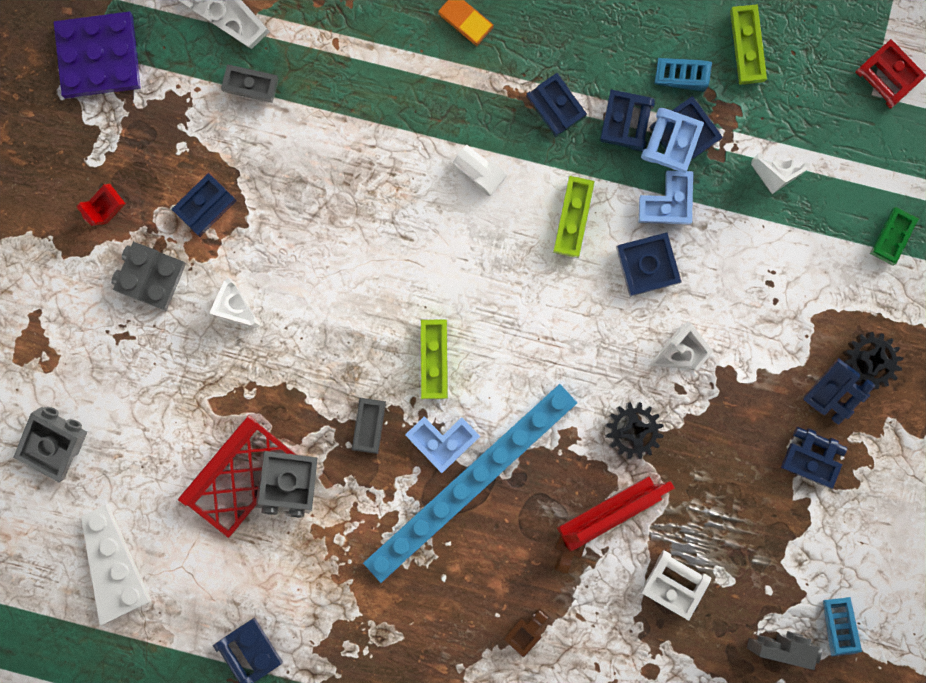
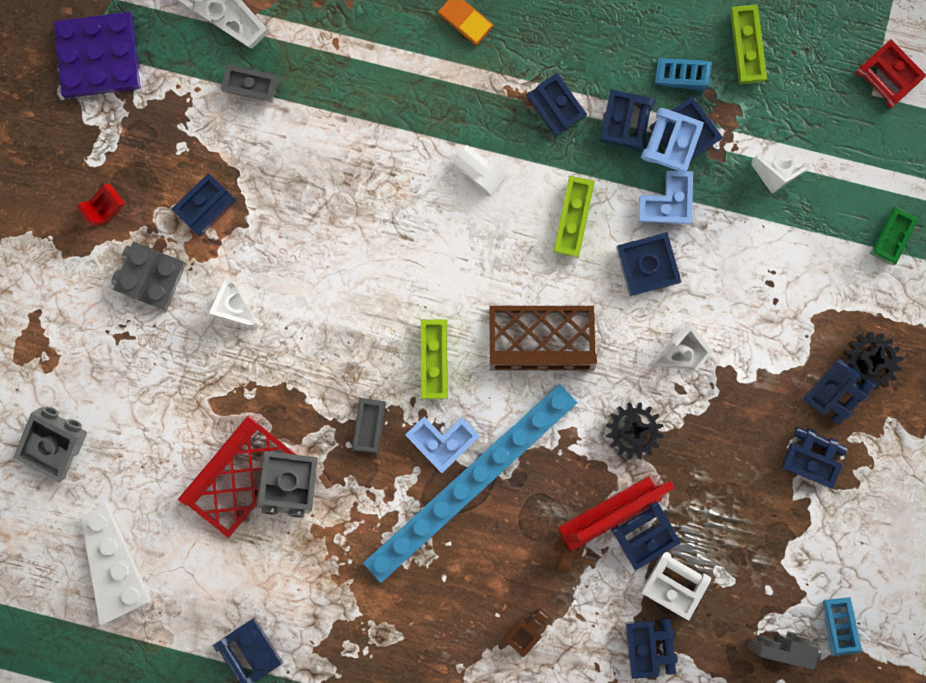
none -> reddish brown fence [489,306,597,371]
none -> dark blue plate [610,501,681,571]
none -> dark blue plate [625,618,678,679]

